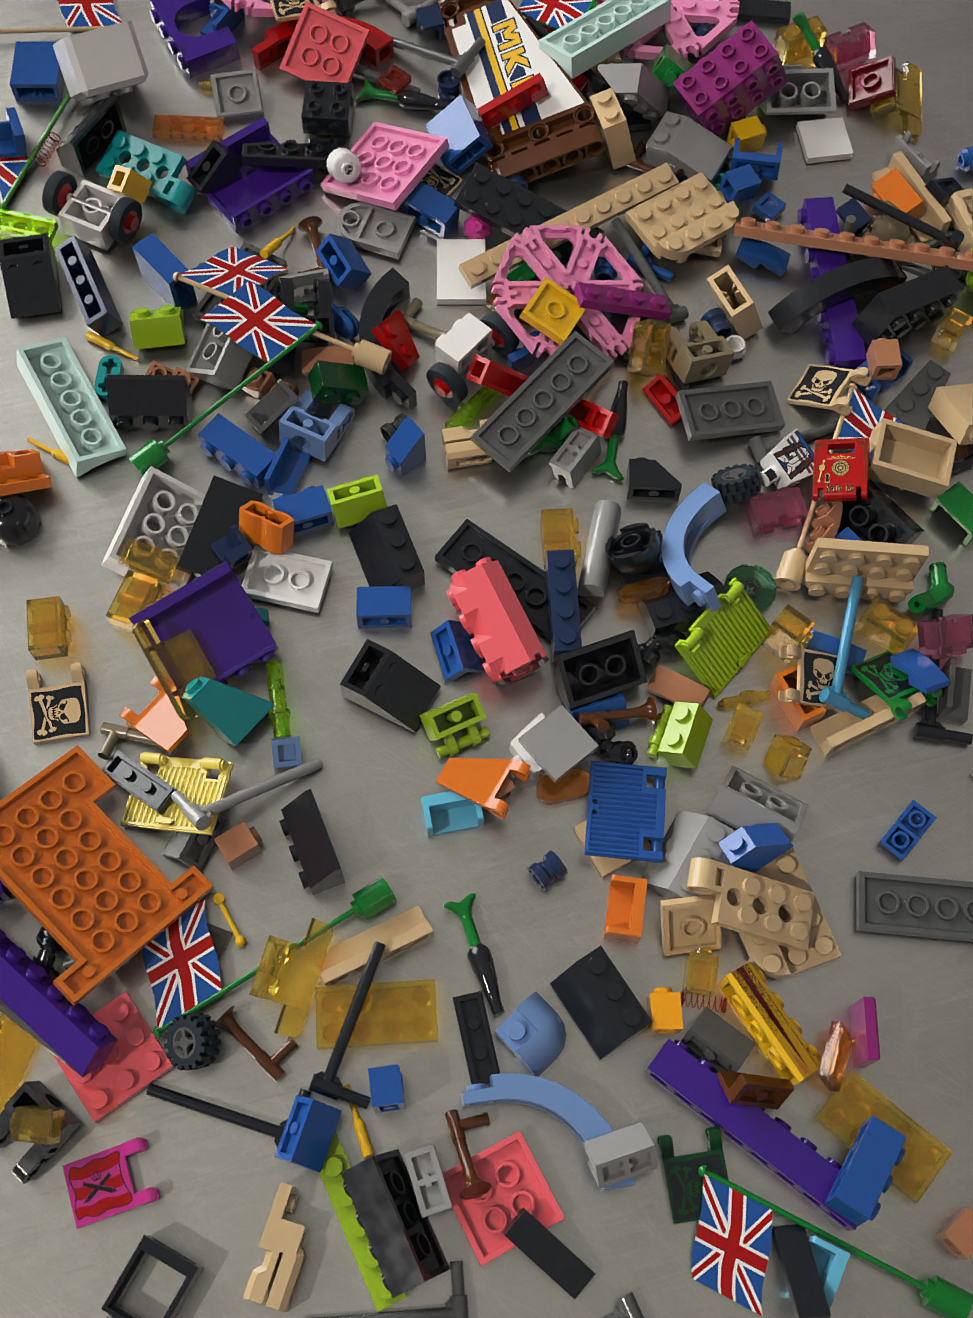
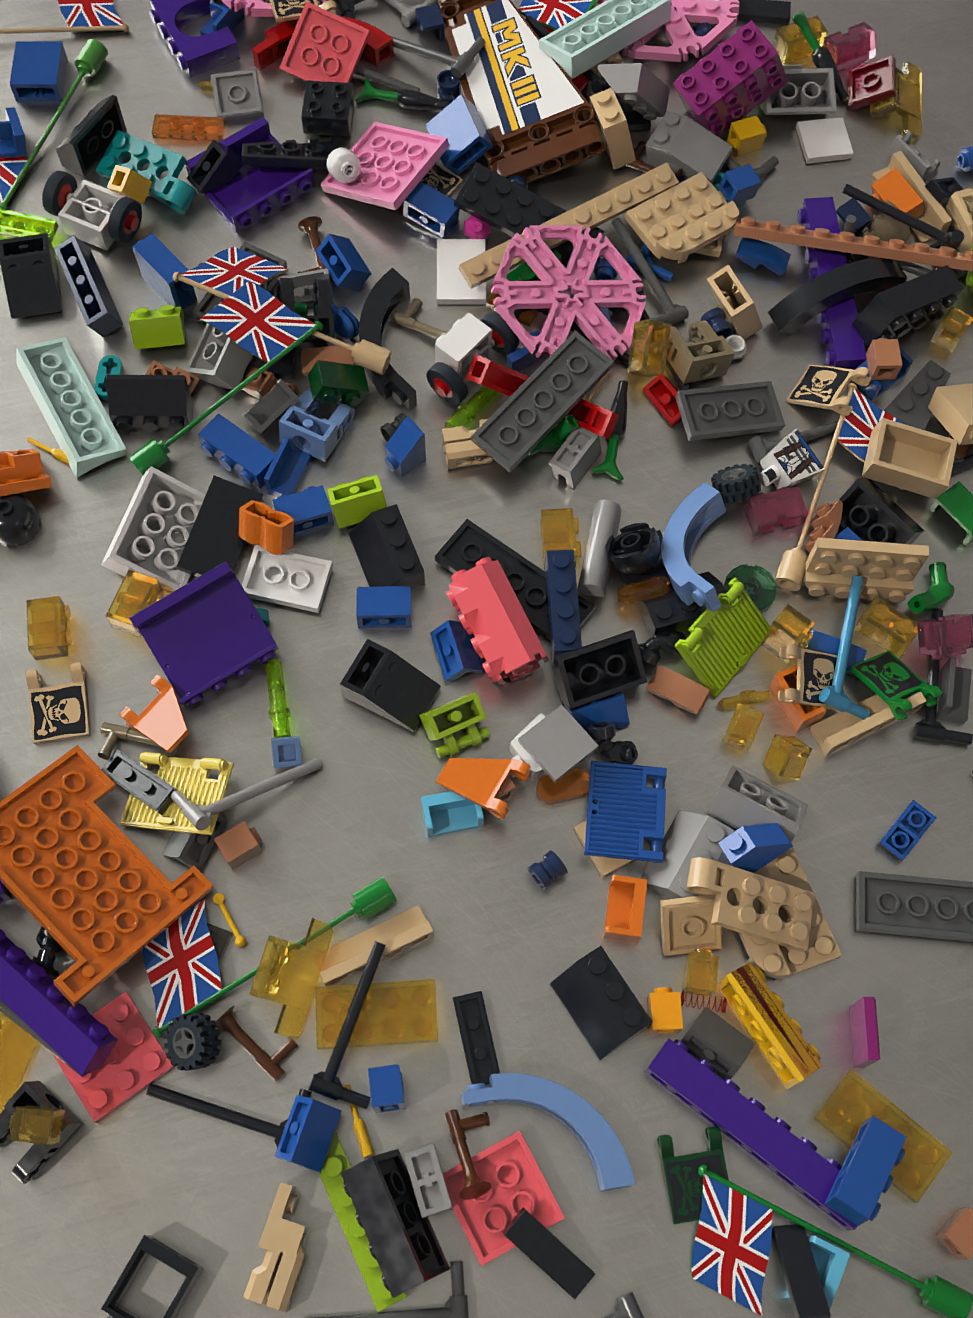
clear red piece [34,132,61,167] -> none
white plate [53,20,149,102] -> none
flag [63,1137,160,1229] -> none
yellow piece [85,330,140,362] -> none
clear yellow tile [118,537,179,584] -> none
clear yellow plate [132,618,217,721] -> none
teal slope [182,677,274,746] -> none
dark blue panel [211,524,253,570] -> none
yellow piece [260,226,296,259] -> none
black slope [279,789,345,895] -> none
light grey plate [337,202,415,259] -> none
red wing [371,309,420,372] -> none
clear red plate [378,64,412,96] -> none
black piece [444,893,505,1016] -> none
red plate [477,73,549,130] -> none
medium blue brick [494,992,567,1077] -> none
yellow plate [519,277,586,345] -> none
magenta plate [574,282,672,320] -> none
reddish brown piece [578,697,657,733] -> none
light grey hinge [583,1122,658,1189] -> none
black slope [627,457,682,501] -> none
lime brick [647,702,713,769] -> none
green torso [652,43,694,96] -> none
reddish brown panel [717,1070,794,1110] -> none
blue panel [731,138,783,180] -> none
blue plate [752,191,787,221] -> none
red container [812,438,870,502] -> none
clear orange tile [818,1021,853,1092] -> none
blue slope [890,649,949,694] -> none

